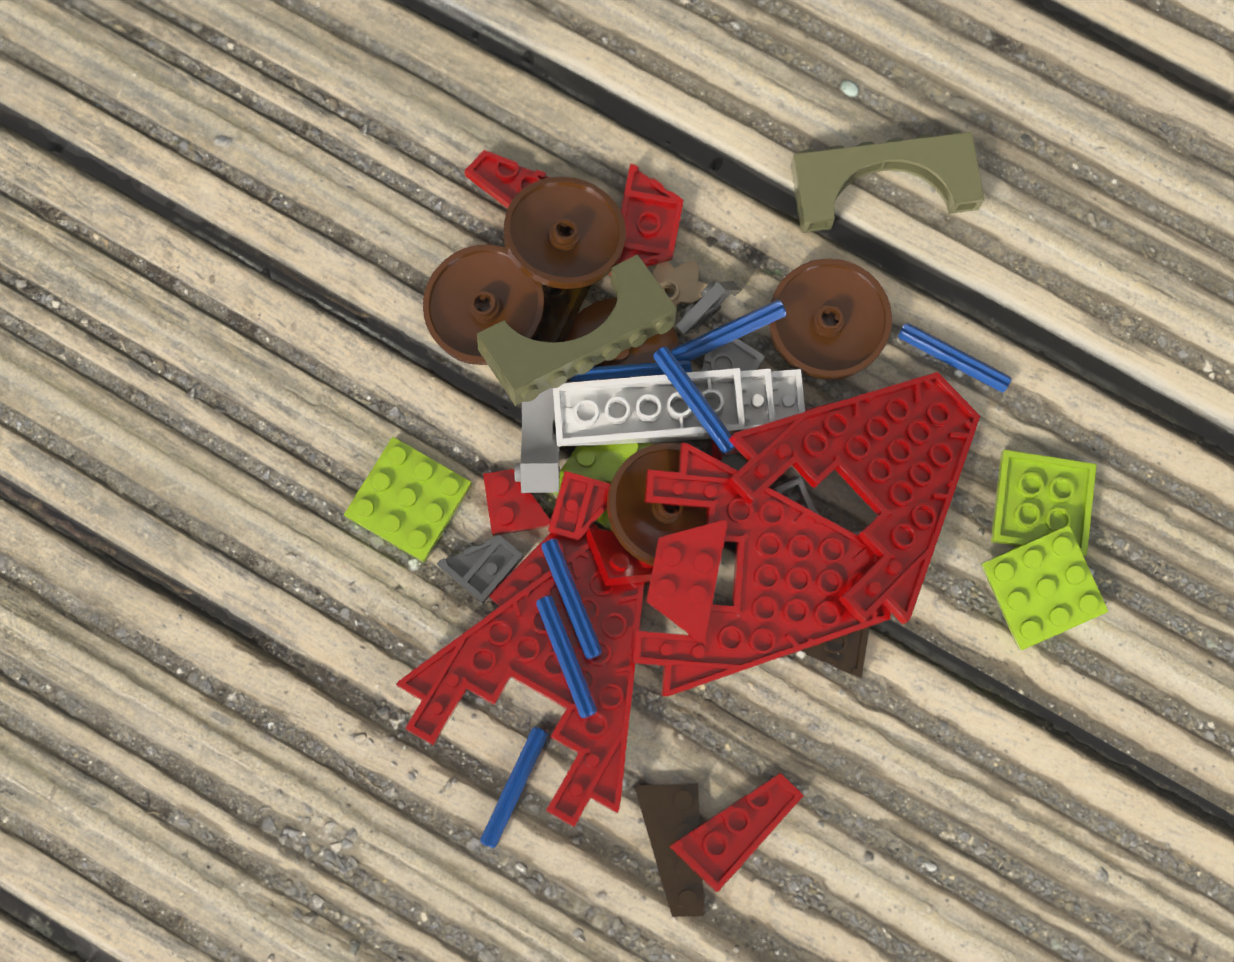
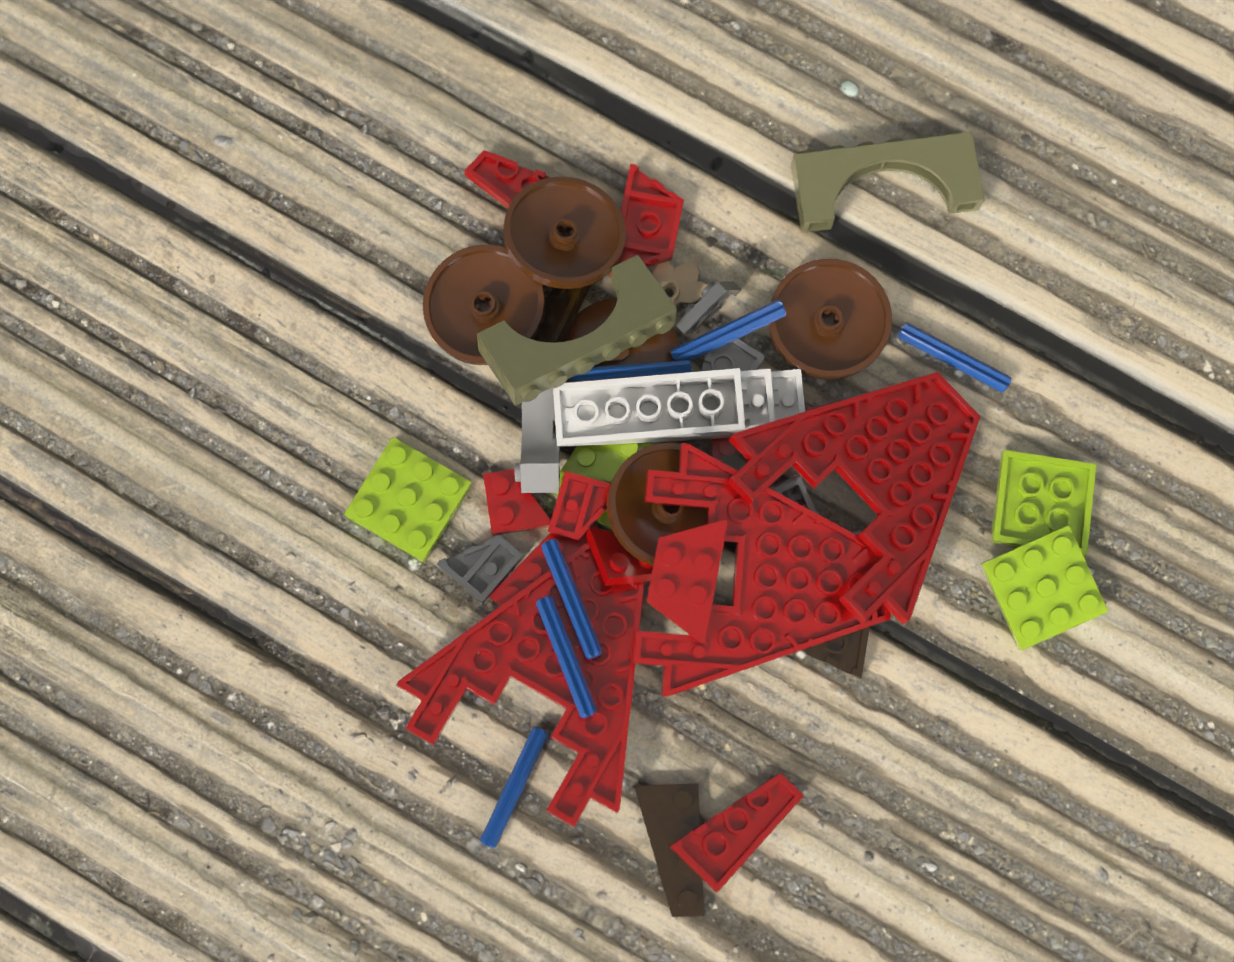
blue axle [653,346,735,454] -> none

